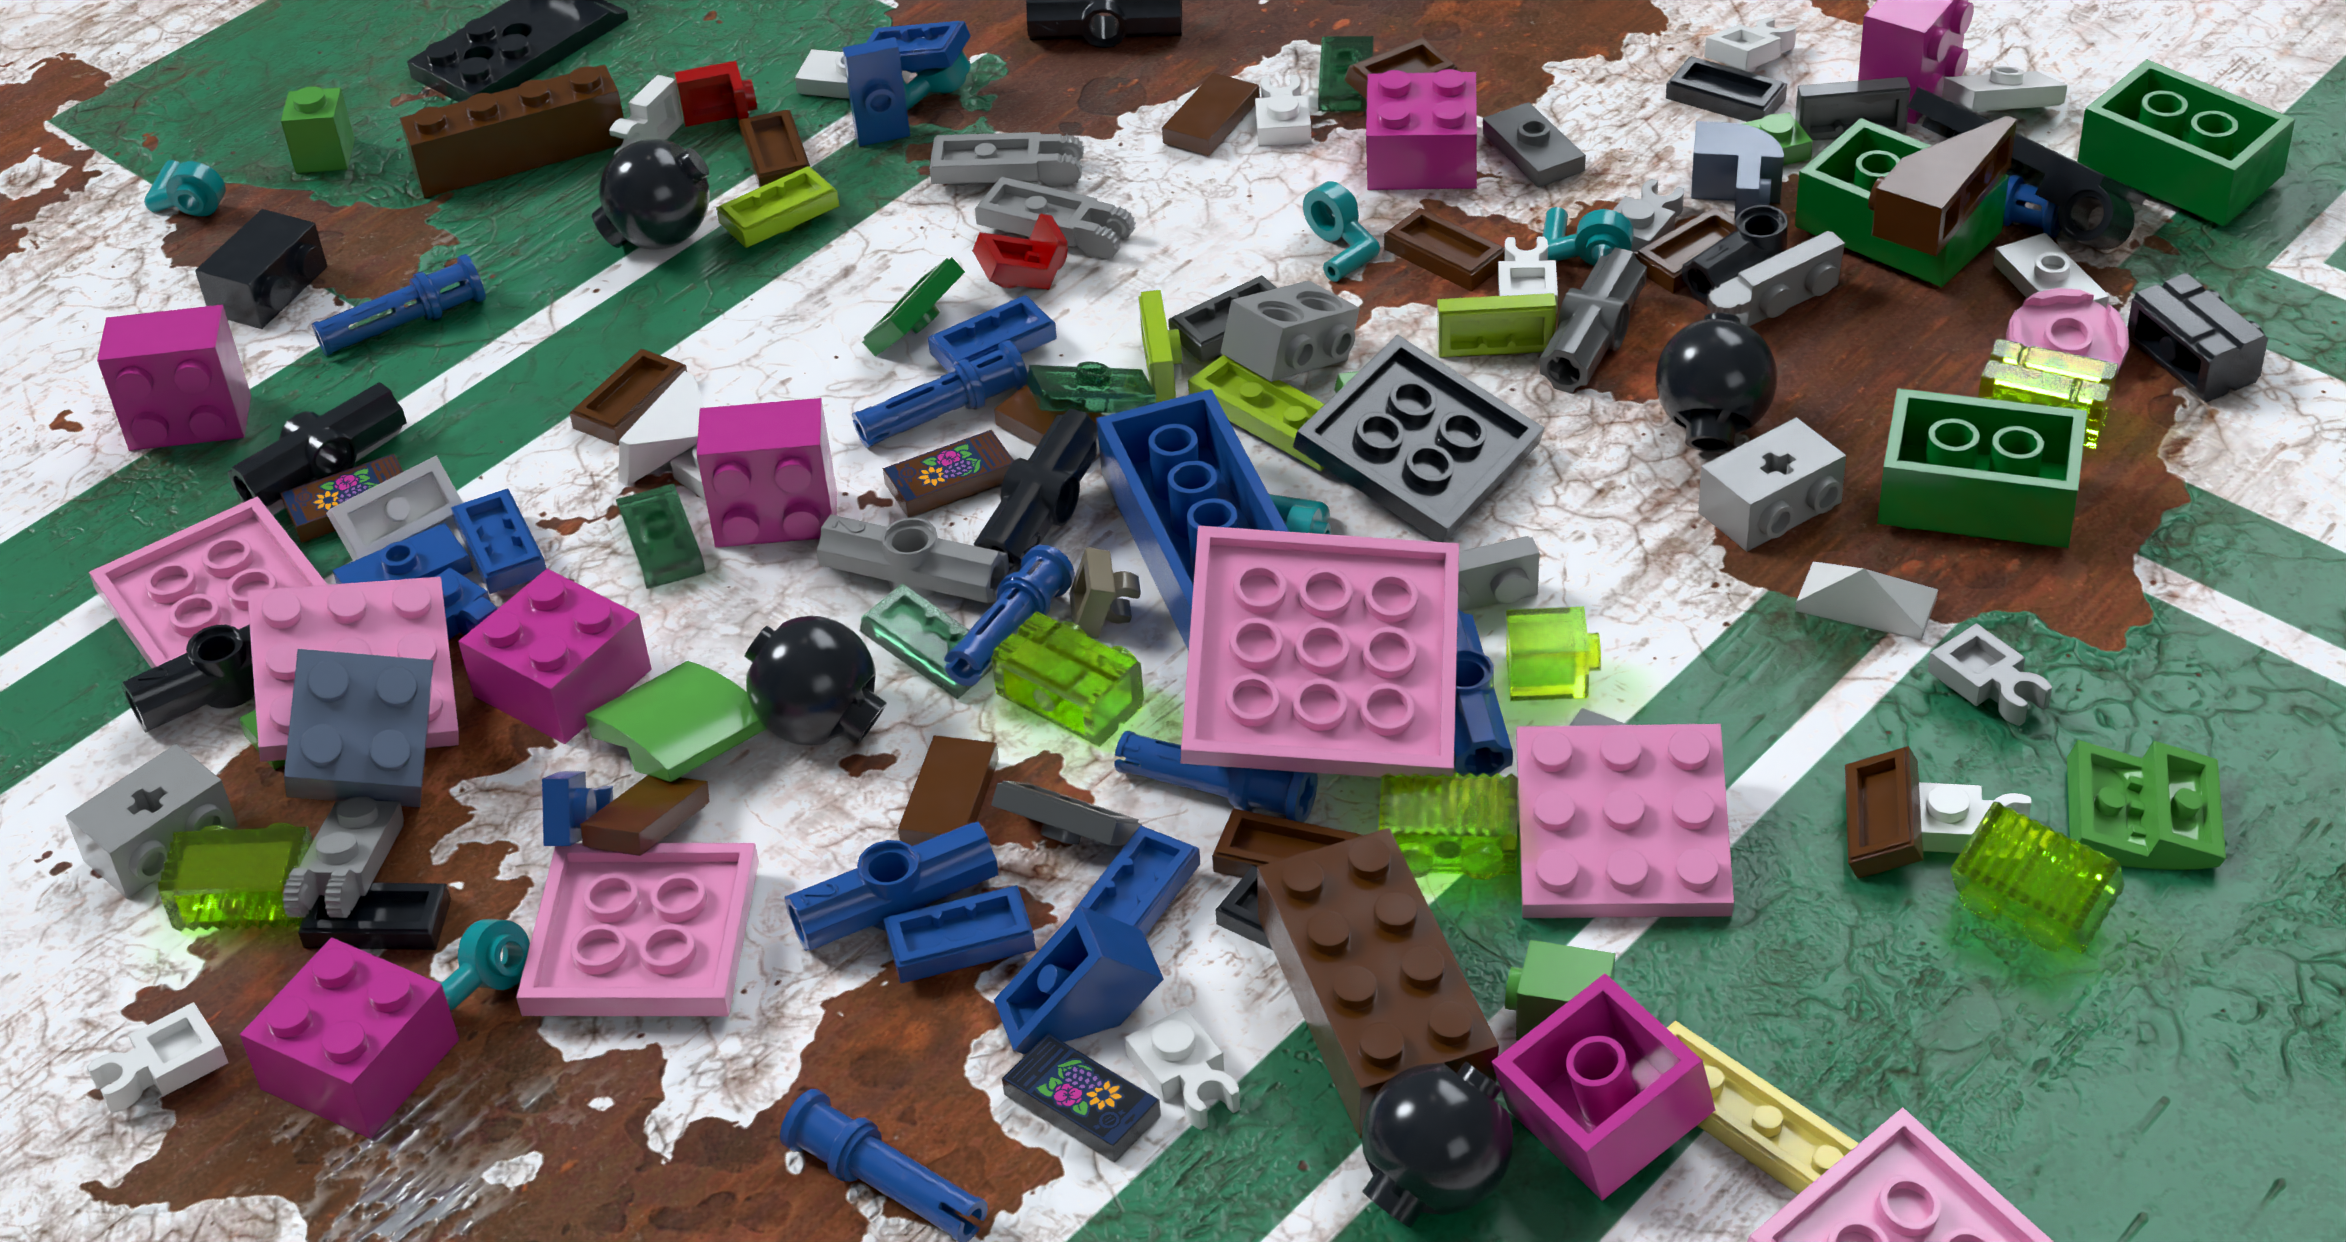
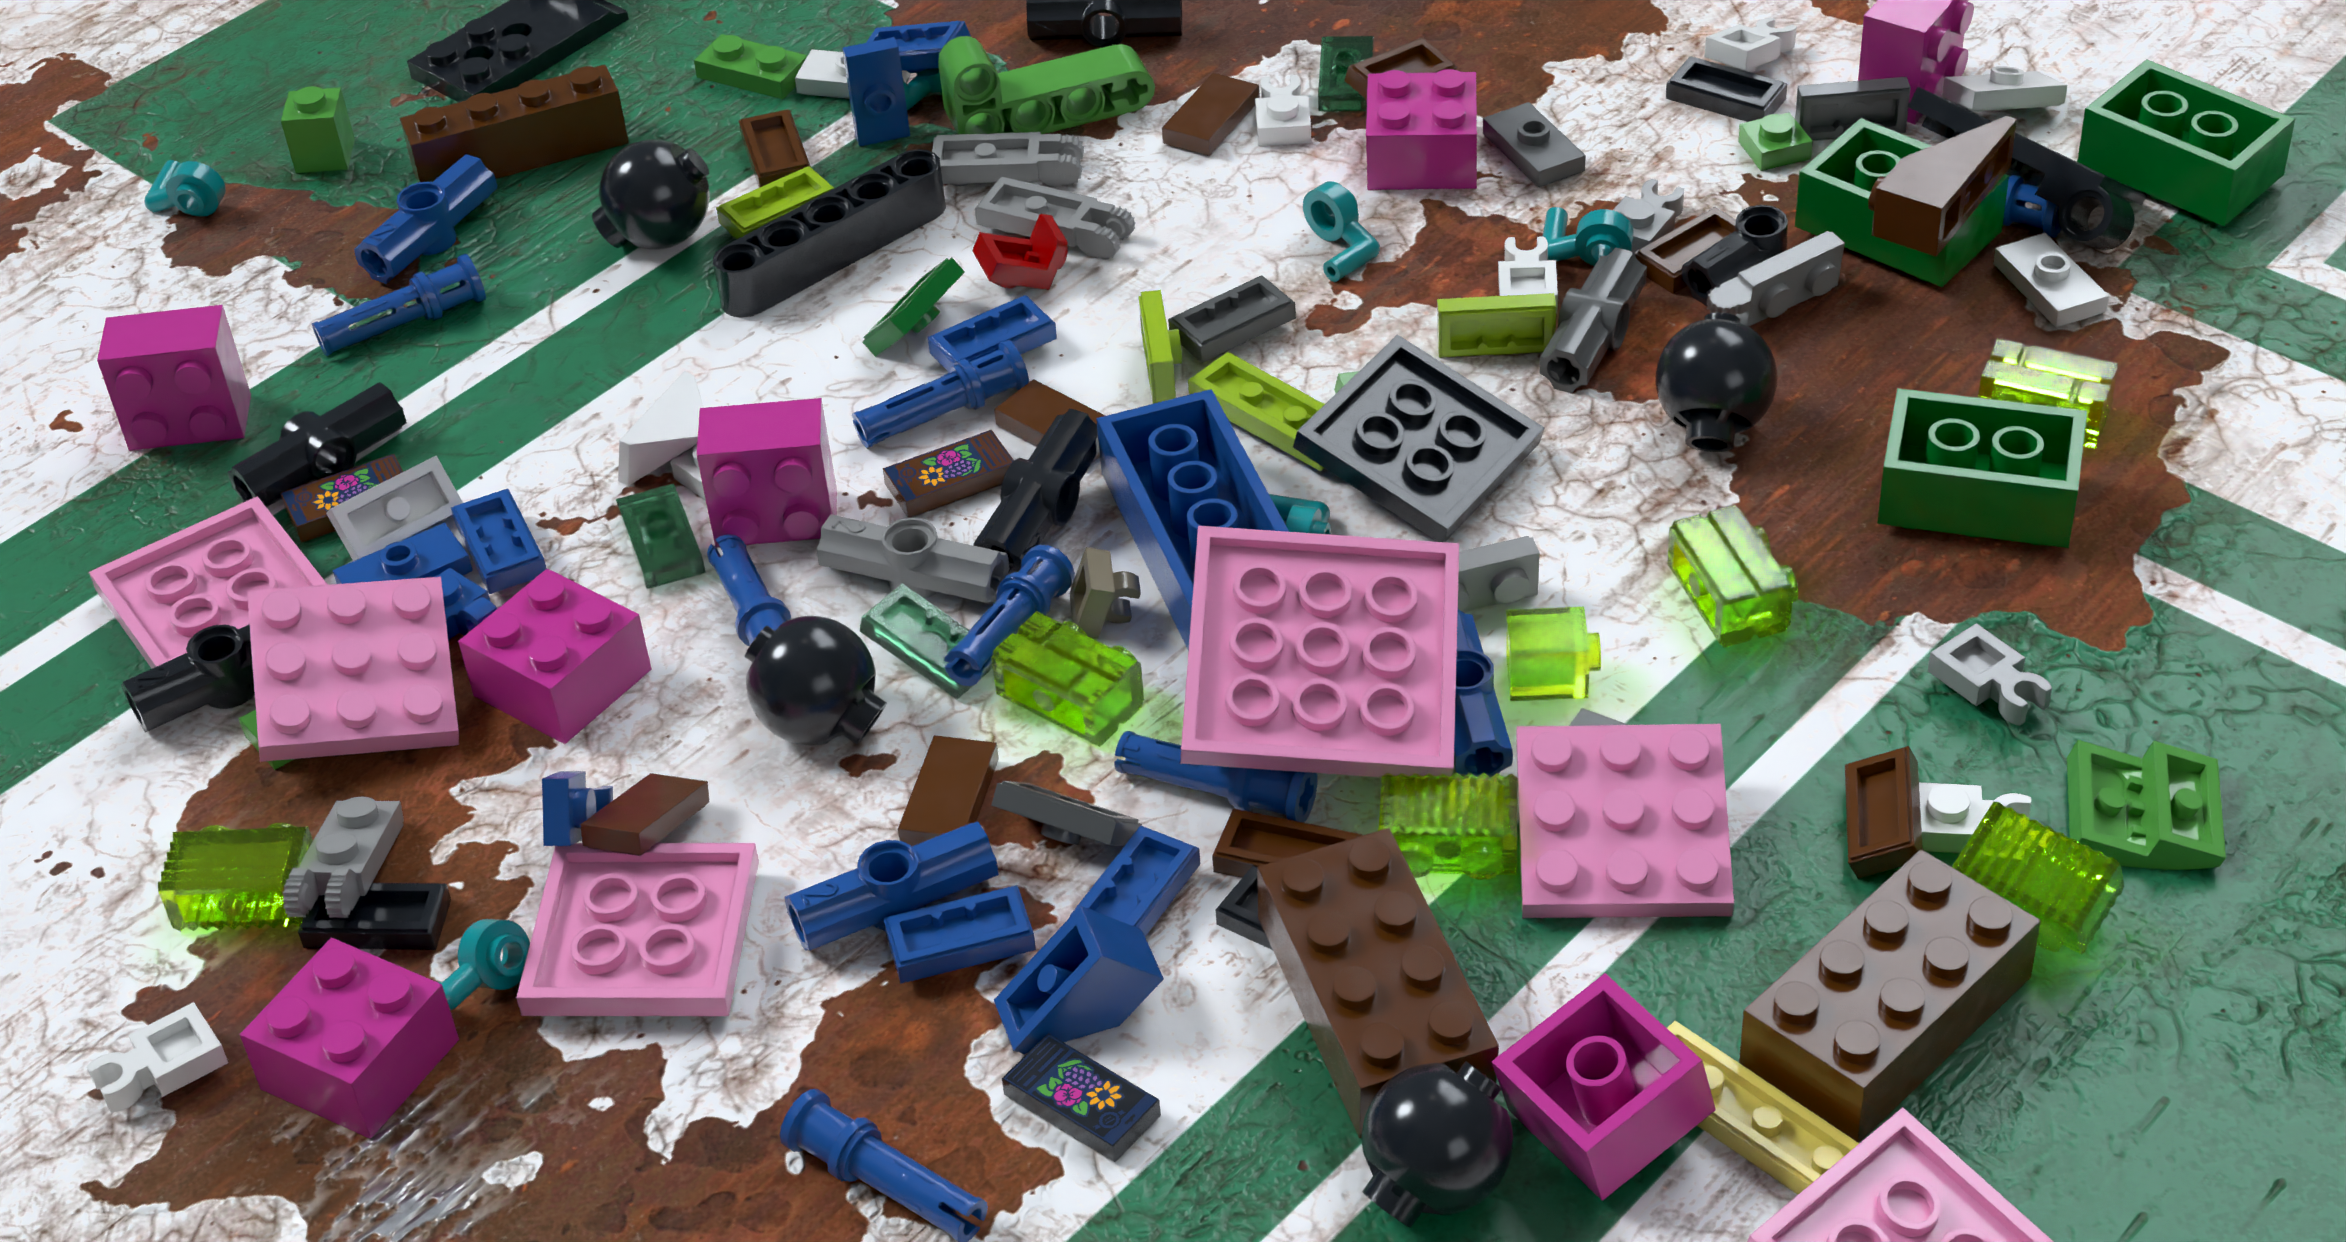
light grey brick [65,743,238,899] -> none
black brick [195,209,328,329] -> none
sand blue brick [284,649,433,807] -> none
reddish brown tile [569,349,687,446] -> none
bright green slope [585,661,767,782] -> none
white plate [609,75,683,155] -> none
red bracket [674,61,758,127] -> none
clear green plate [1027,361,1156,413] -> none
white plate [1124,1007,1240,1130] -> none
light grey brick [1220,280,1360,382] -> none
reddish brown tile [1384,208,1505,291] -> none
bright green brick [1505,940,1616,1041] -> none
sand blue brick [1691,121,1784,219] -> none
light grey brick [1698,417,1846,552] -> none
white slope [1795,562,1938,640] -> none
bright pink tile [2006,288,2129,393] -> none
black brick [2127,273,2268,403] -> none
none -> blue piece [354,154,497,284]
none -> bright green plate [694,34,808,99]
none -> blue pin [707,534,792,646]
none -> black beam [713,149,946,318]
none -> bright green beam [938,36,1155,135]
none -> clear neon green brick [1667,505,1798,648]
none -> brick [1739,849,2041,1143]

